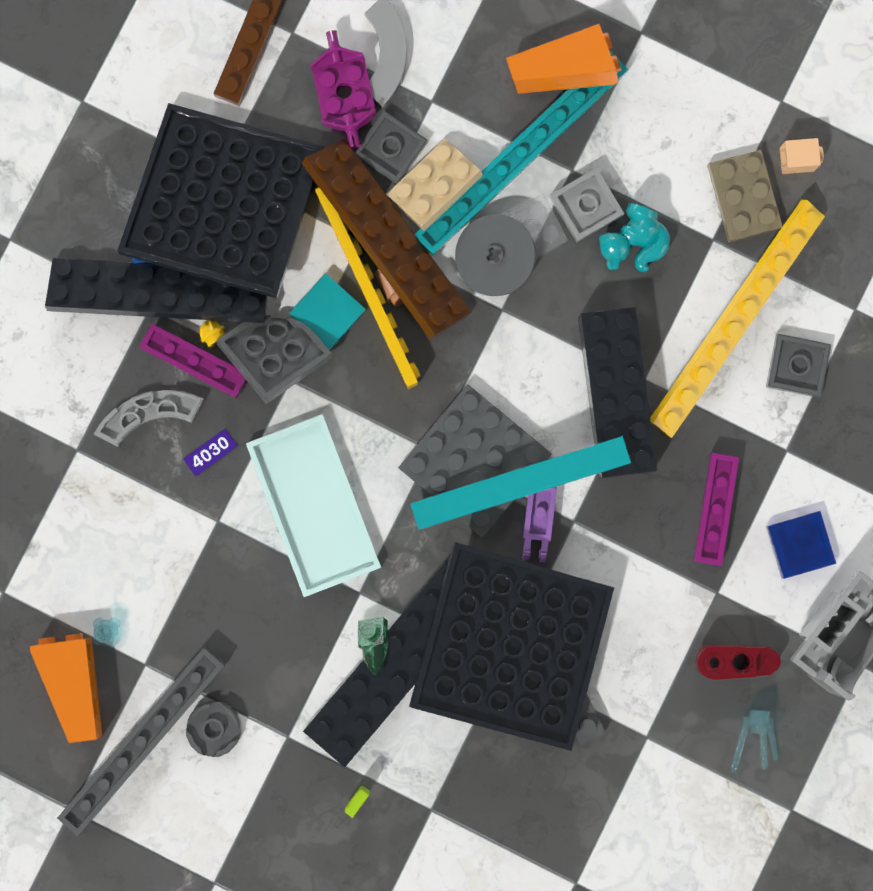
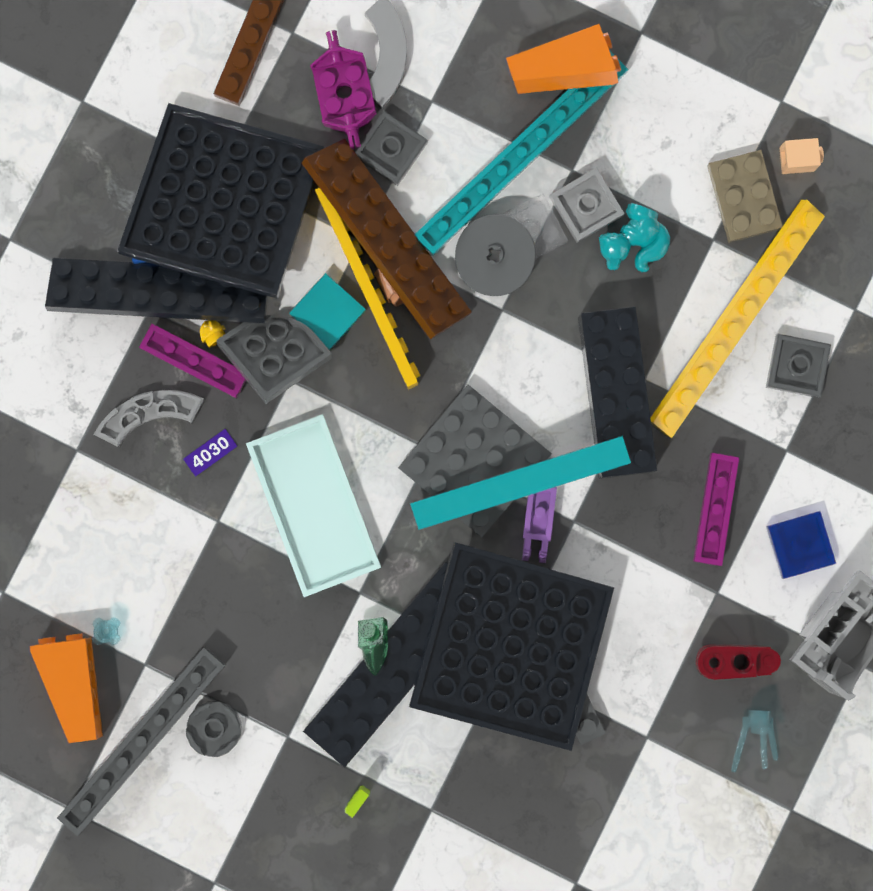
tan plate [387,139,483,231] -> none

